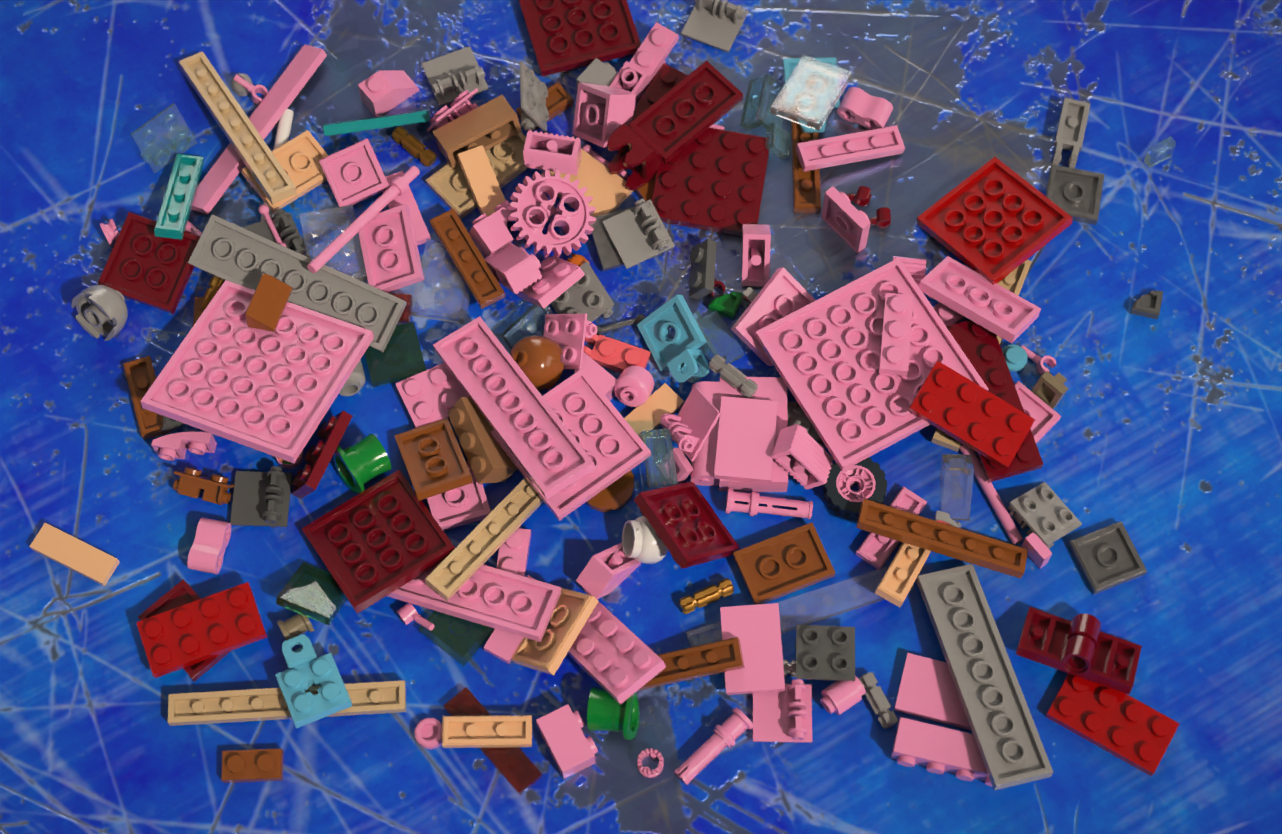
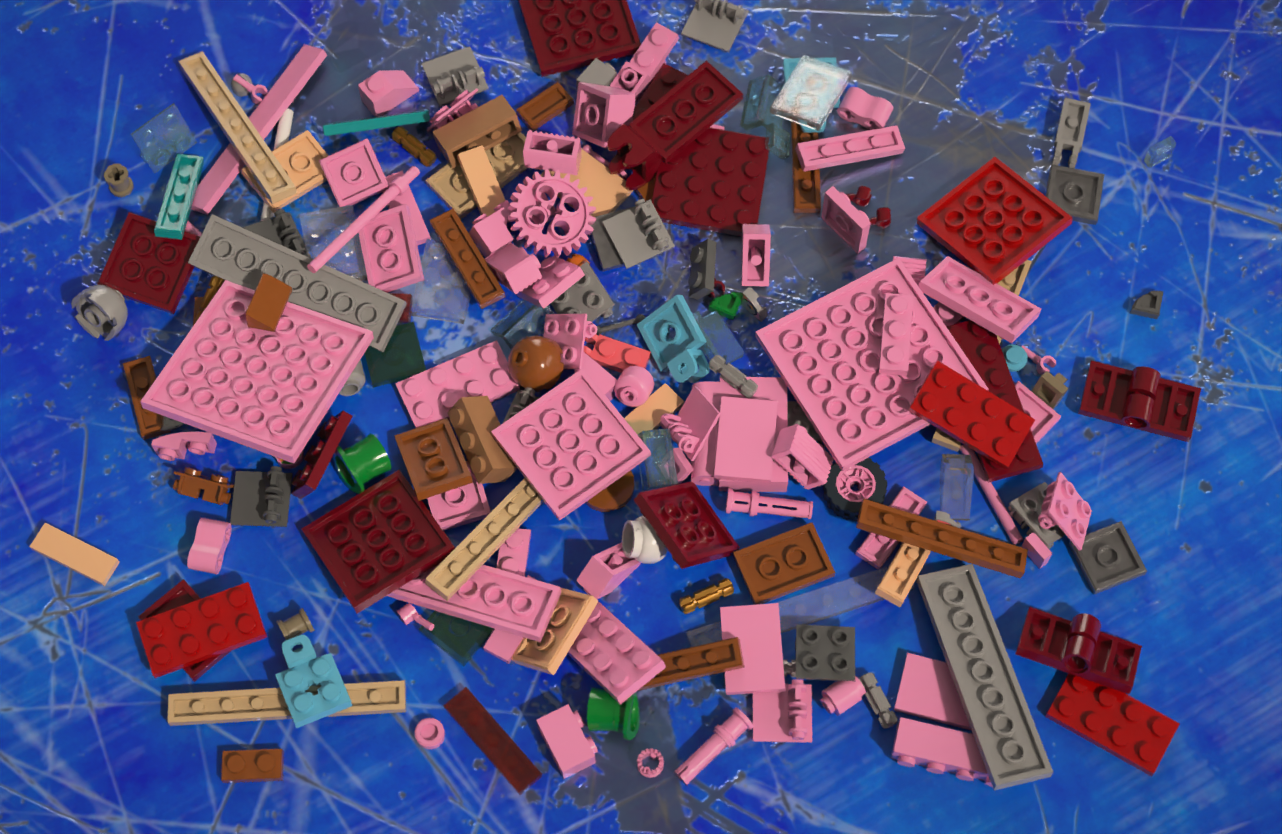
bright pink bush [100,219,119,246] -> none
bright pink hinge [259,204,287,248] -> none
tile [276,562,347,625] -> none
bright pink plate [433,316,596,499] -> none
light nougat tile [442,715,532,748] -> none
light grey hinge [519,61,549,132] -> none
bright pink plate [731,267,816,366] -> none
none -> dark tan bush [104,163,134,197]
none -> bright pink hinge [1038,472,1092,551]
none -> dark red plate [1078,360,1201,442]

